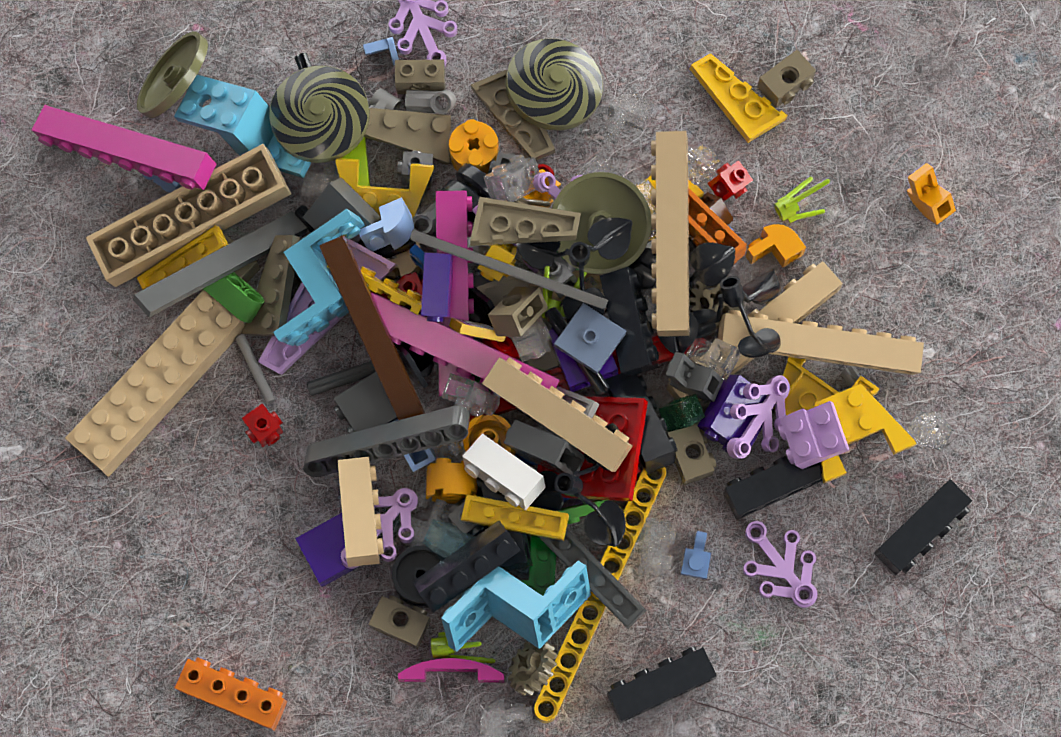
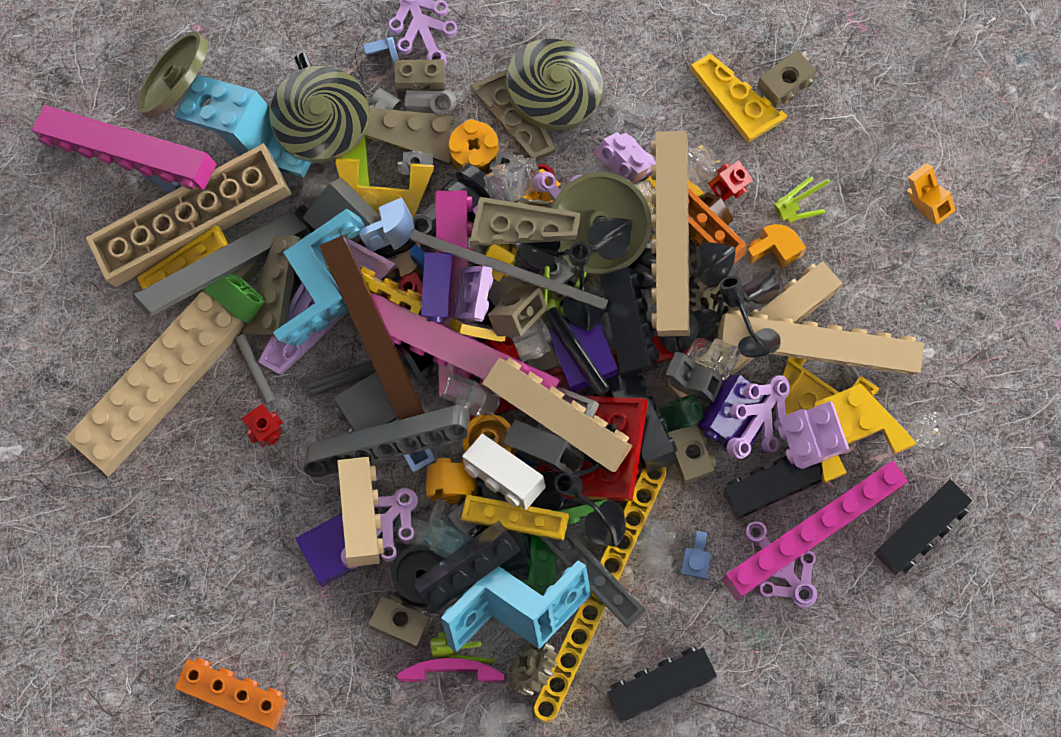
sand blue plate [554,303,626,374] -> none
none -> lavender plate [453,266,493,322]
none -> lavender plate [594,132,656,184]
none -> dark pink brick [721,460,908,601]

